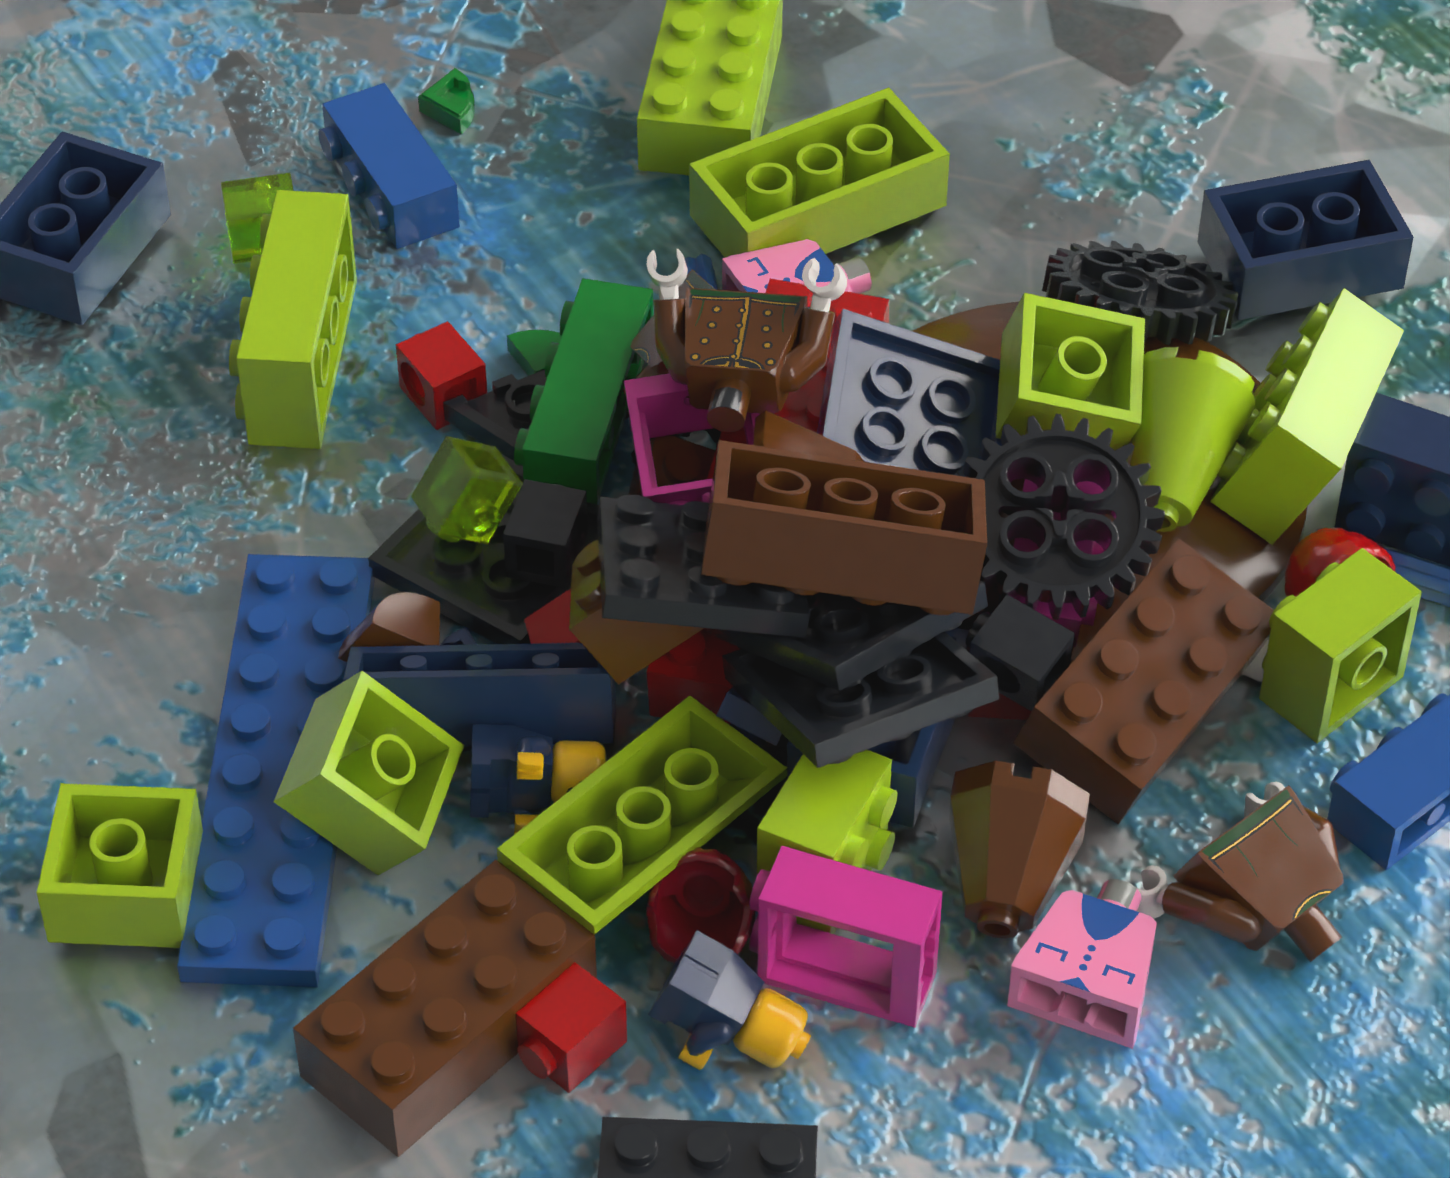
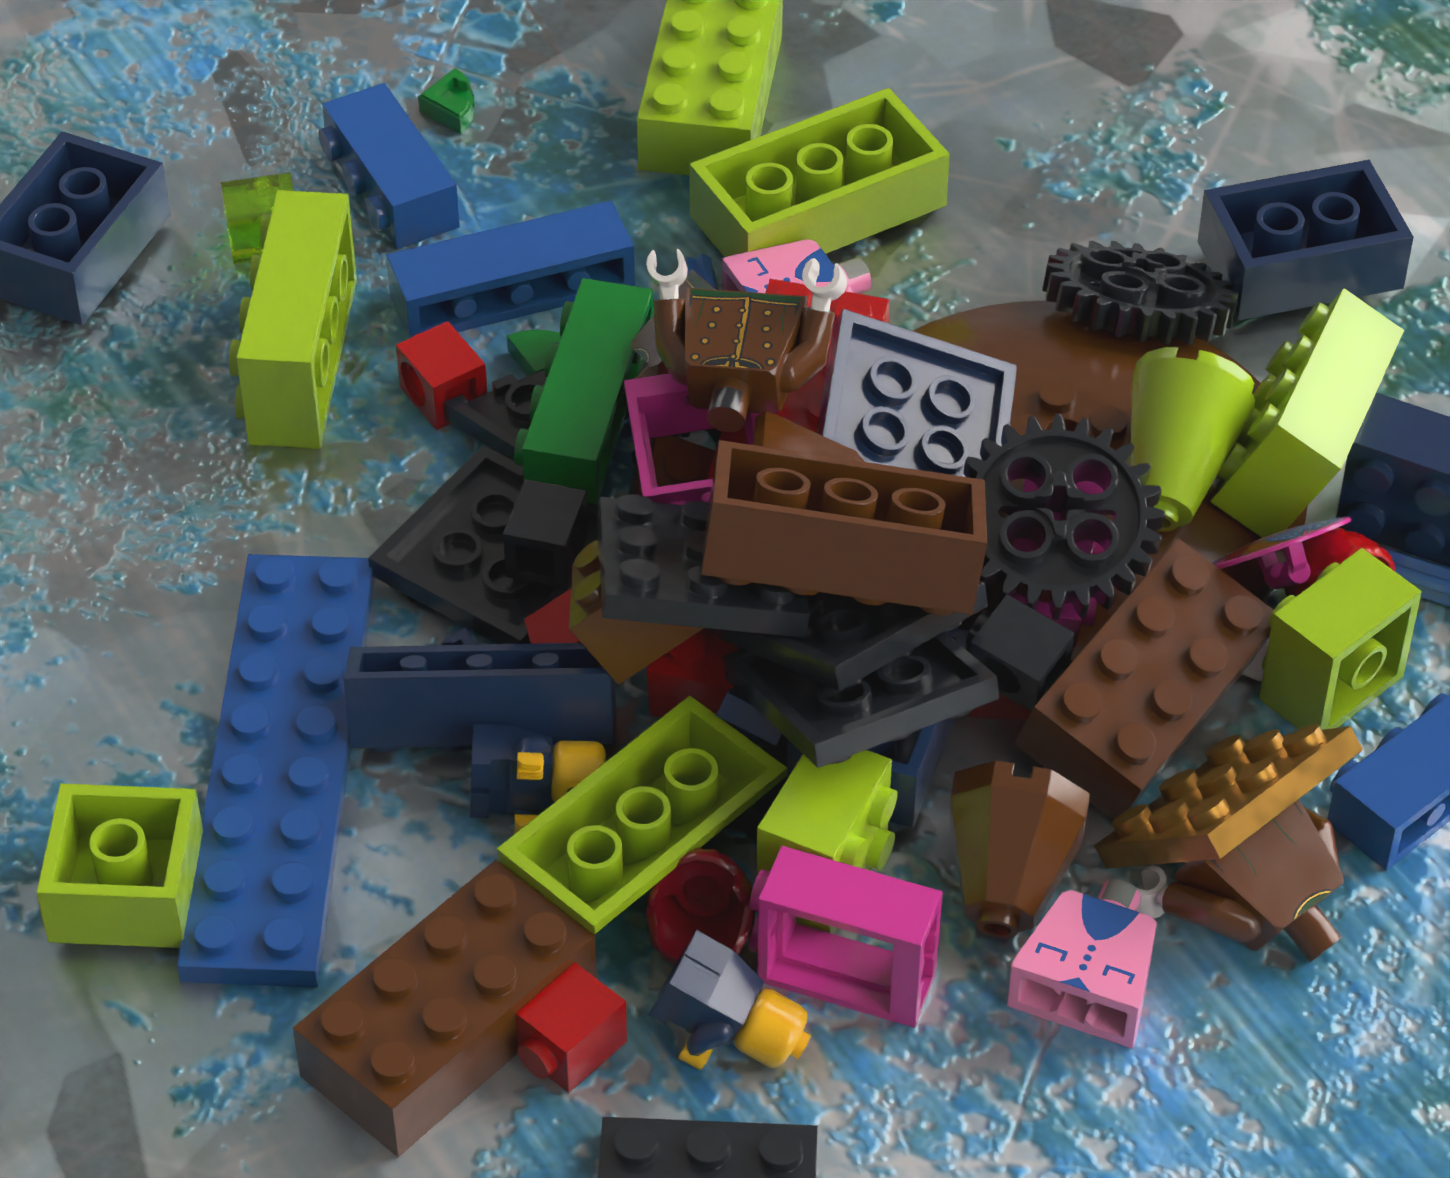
lime brick [274,671,464,875] -> none
reddish brown brick [338,592,440,662] -> none
clear neon green brick [411,436,523,544] -> none
lime brick [996,293,1145,450] -> none
none -> blue brick [386,200,635,339]
none -> pearl gold plate [1094,724,1363,869]
none -> dark pink shield [1212,517,1351,589]

